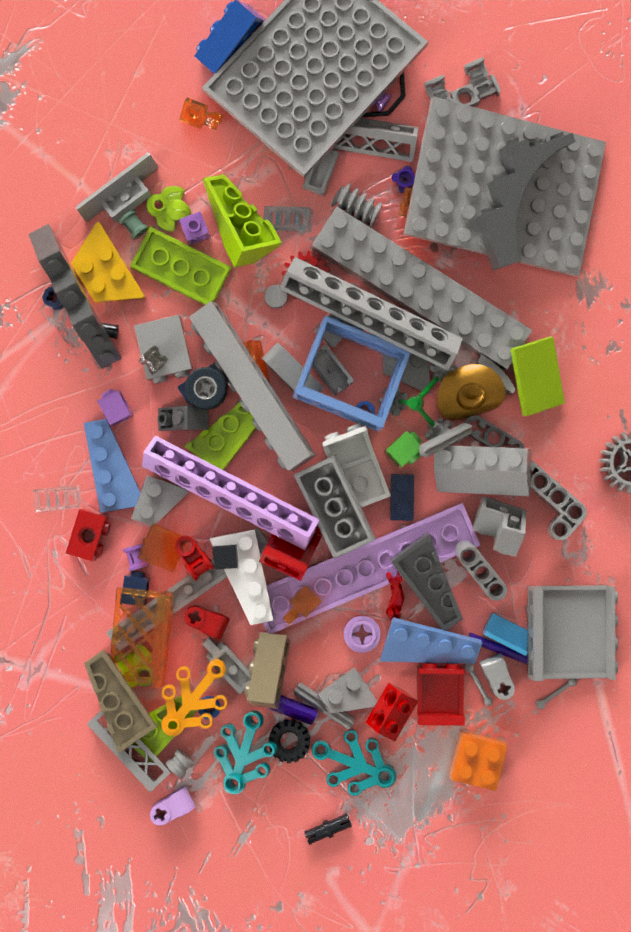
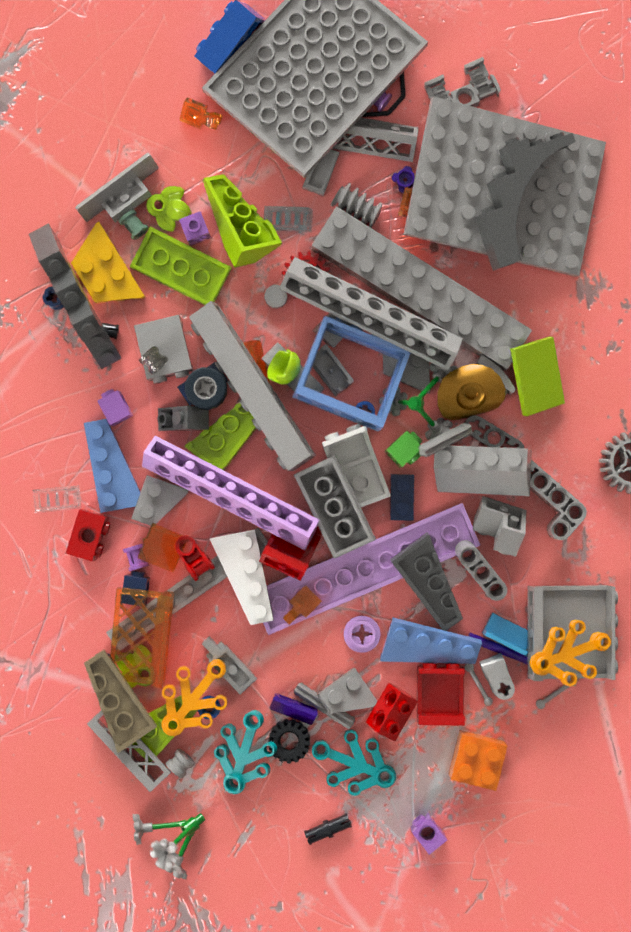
lavender piece [150,786,196,825] -> none
red piece [184,605,230,640] -> none
black tile [213,544,239,570] -> none
dark tan brick [245,632,291,709] -> none
red arm [386,571,405,620] -> none
none -> light grey plant [133,813,205,879]
none -> lime hair [267,349,301,385]
none -> medium lavender brick [410,813,447,855]
none -> light orange plant [530,620,611,687]

